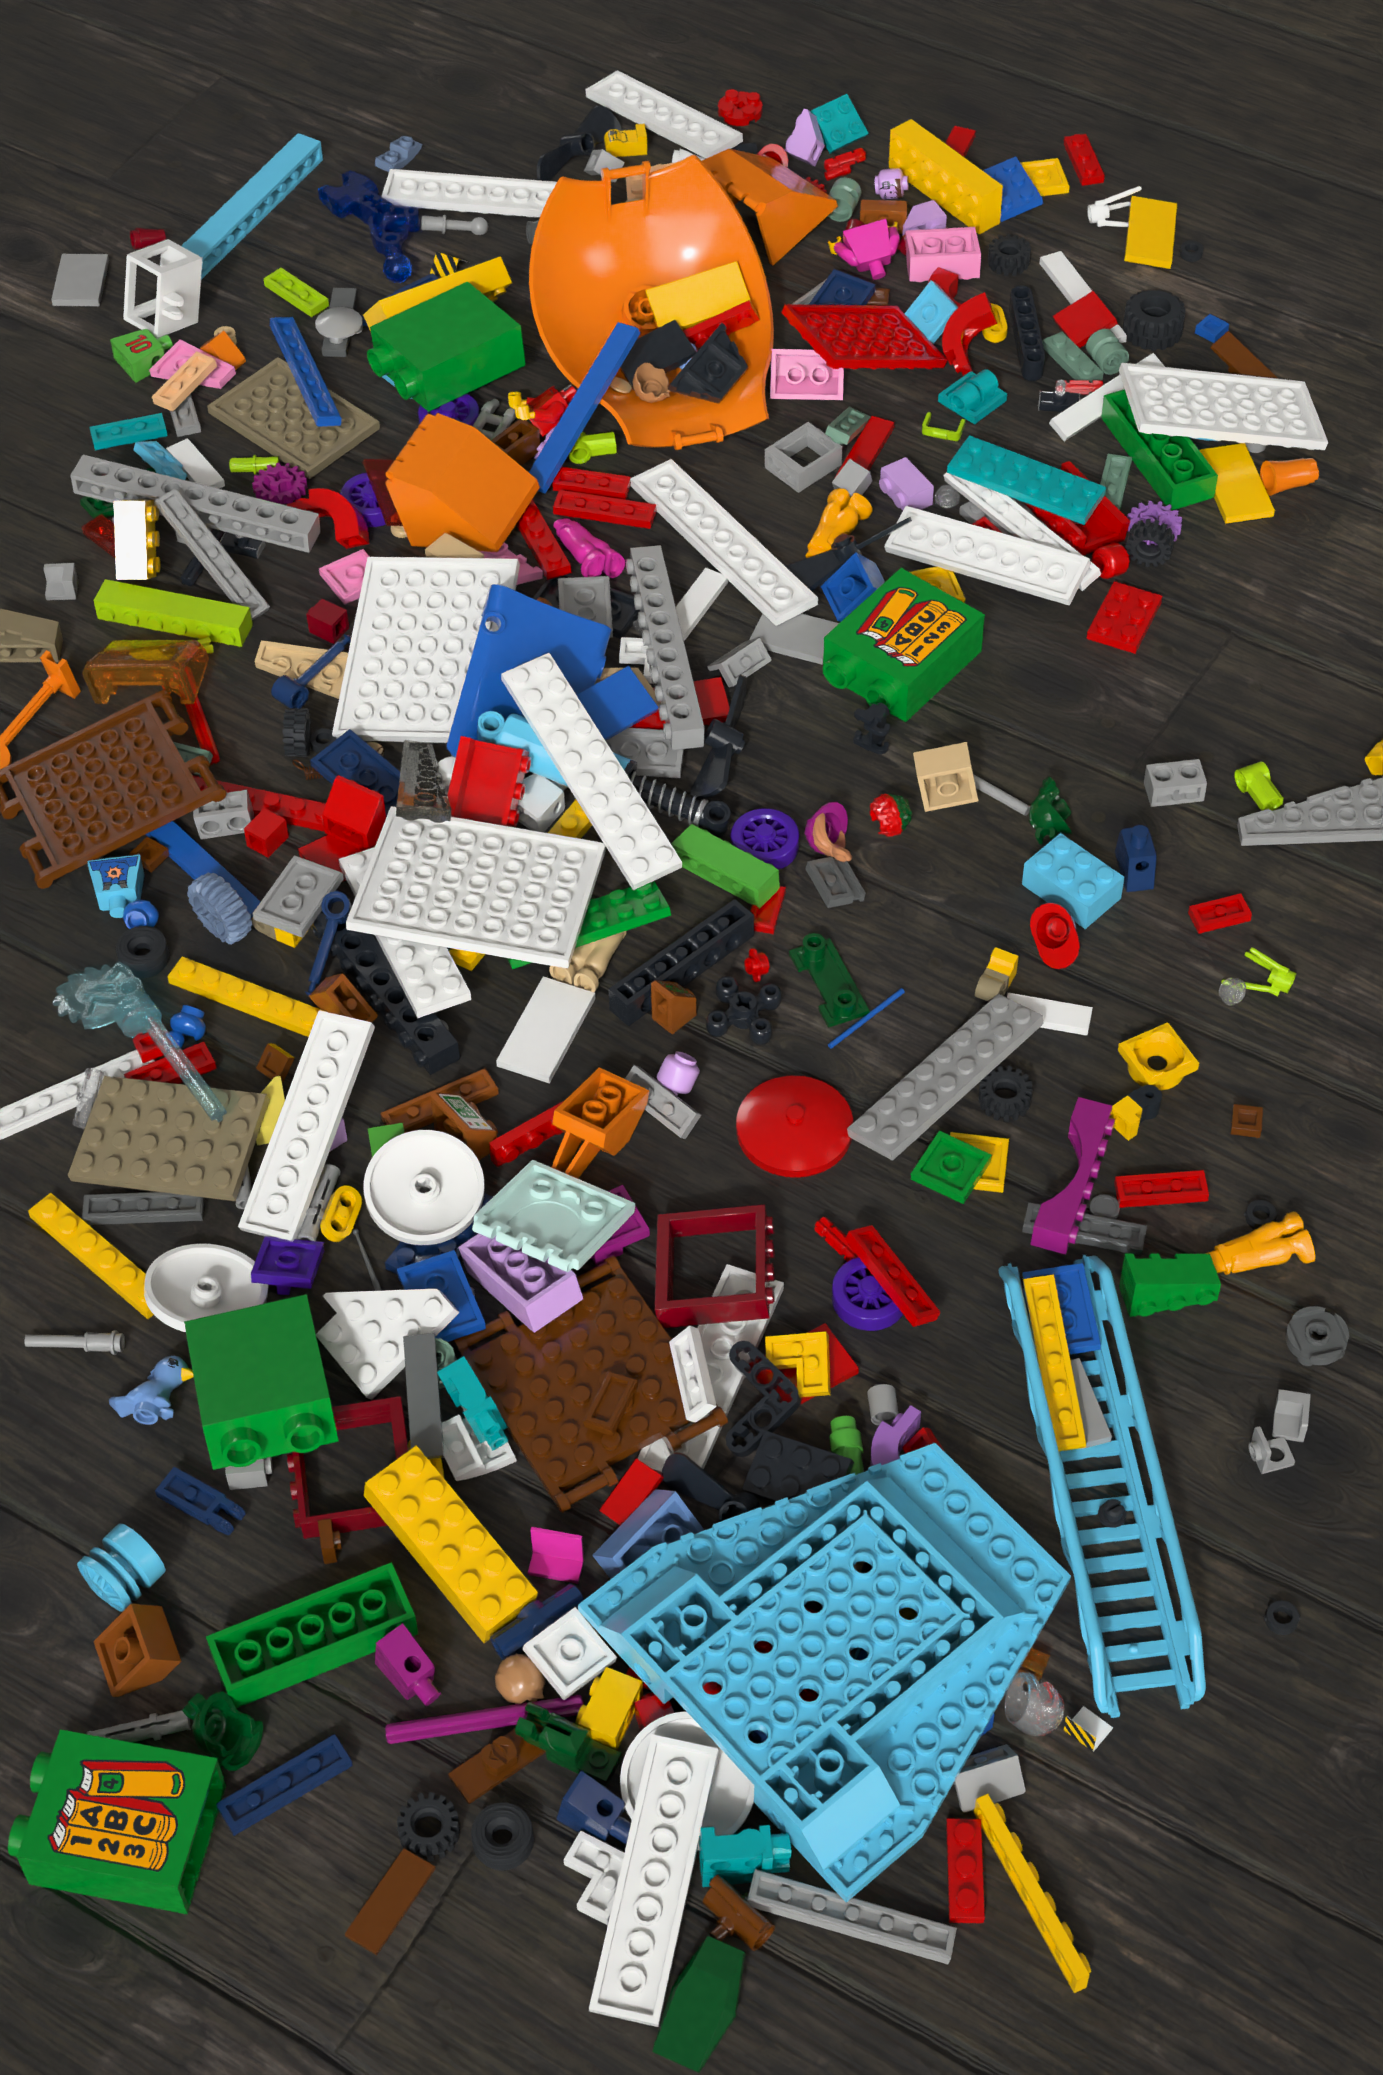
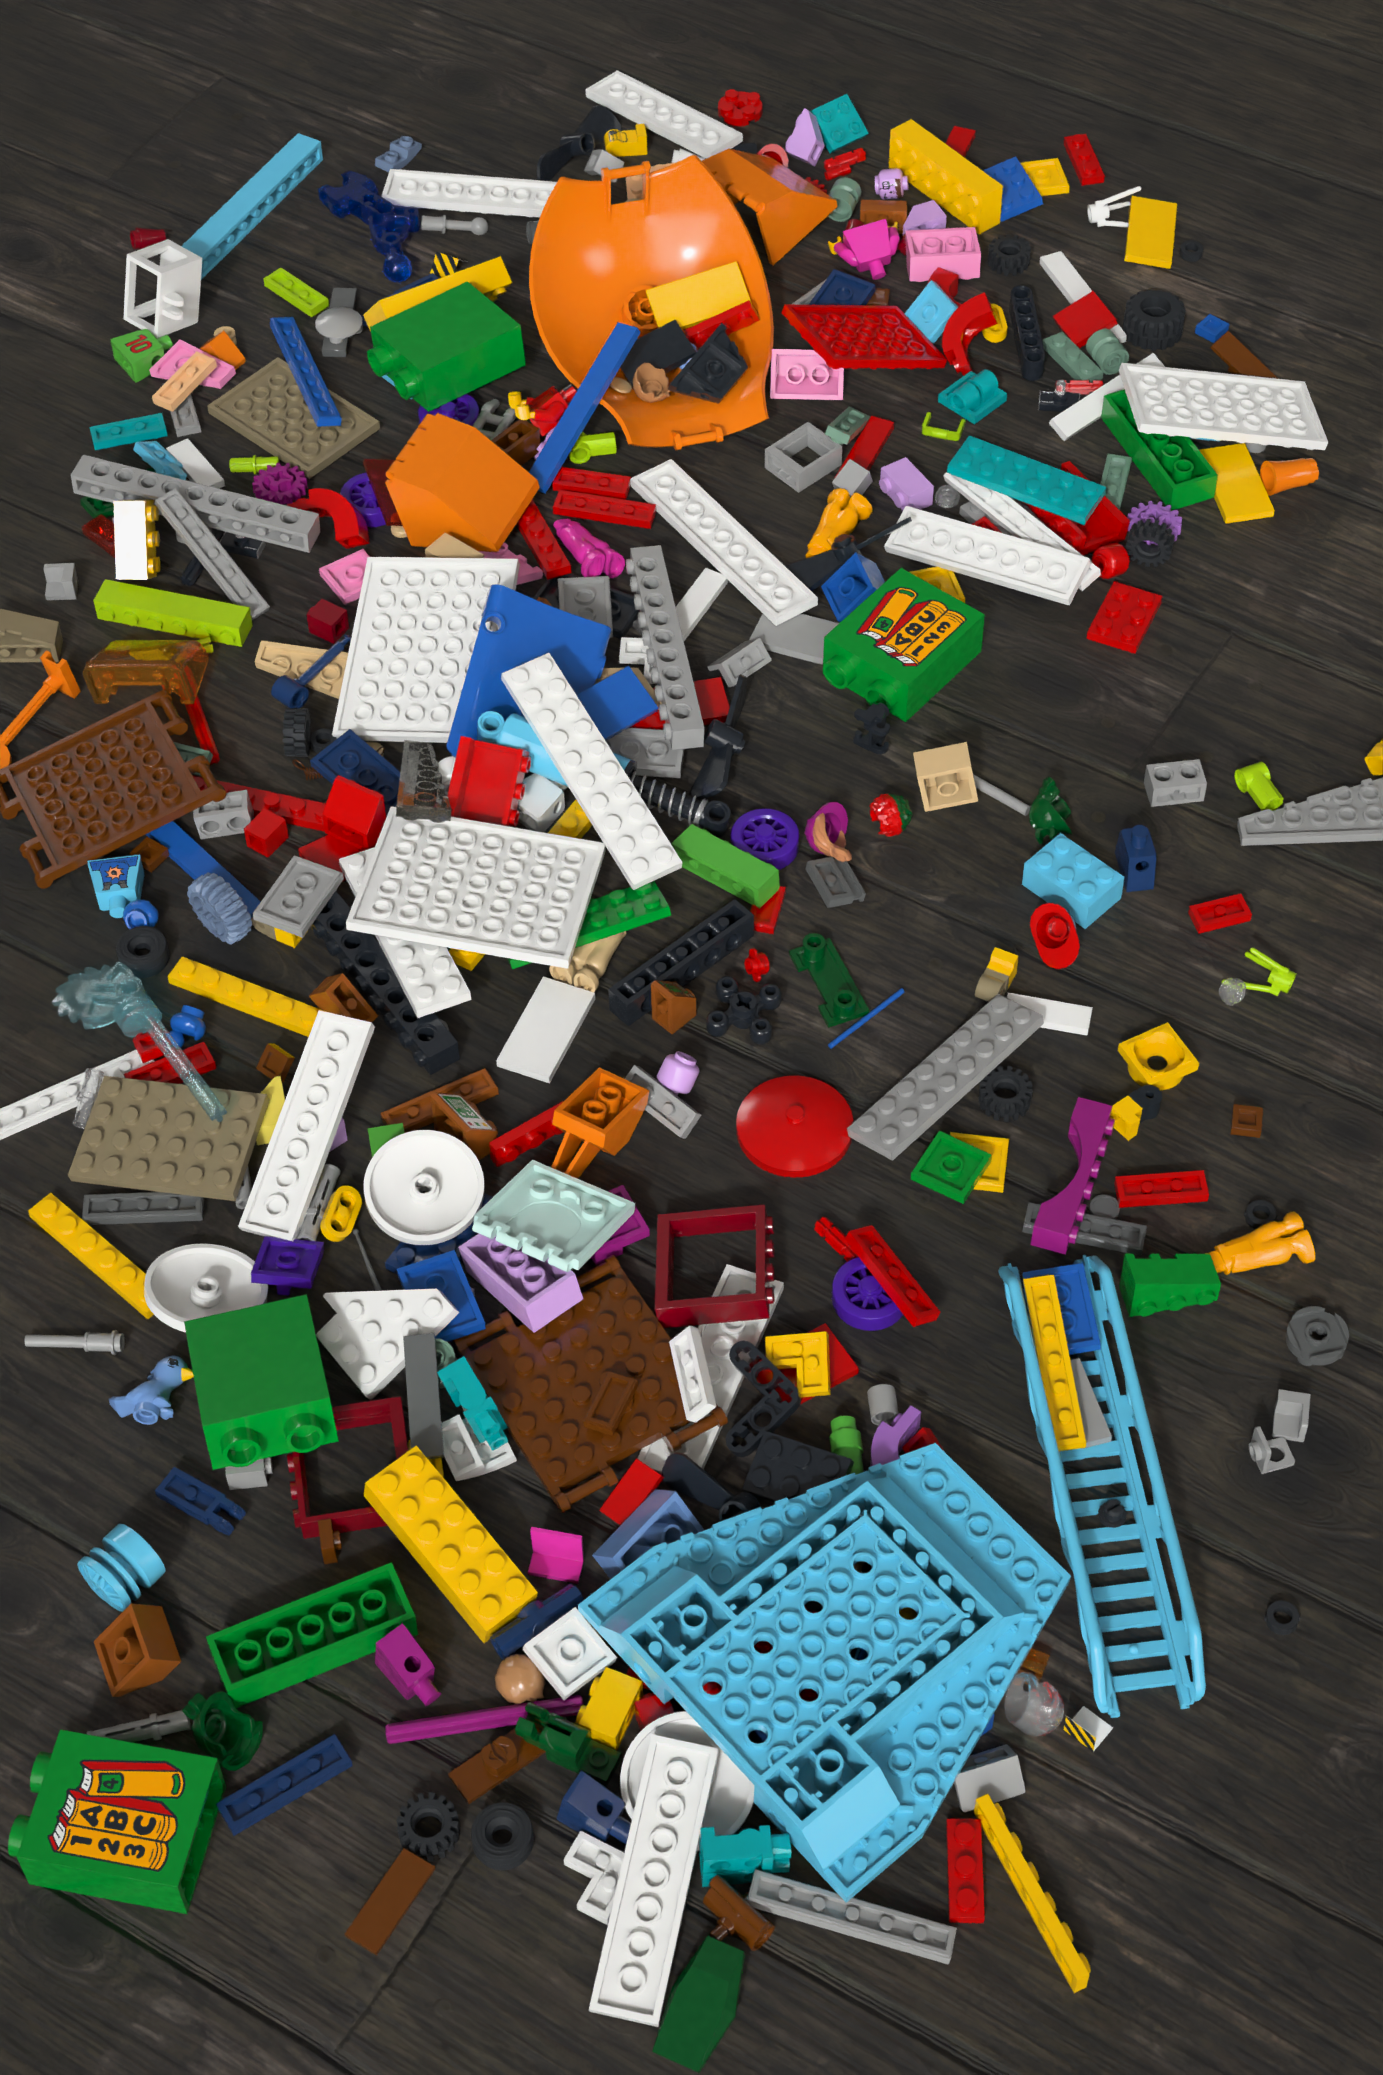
light grey tile [51,254,109,306] -> none
dark blue piece [305,891,352,996] -> none

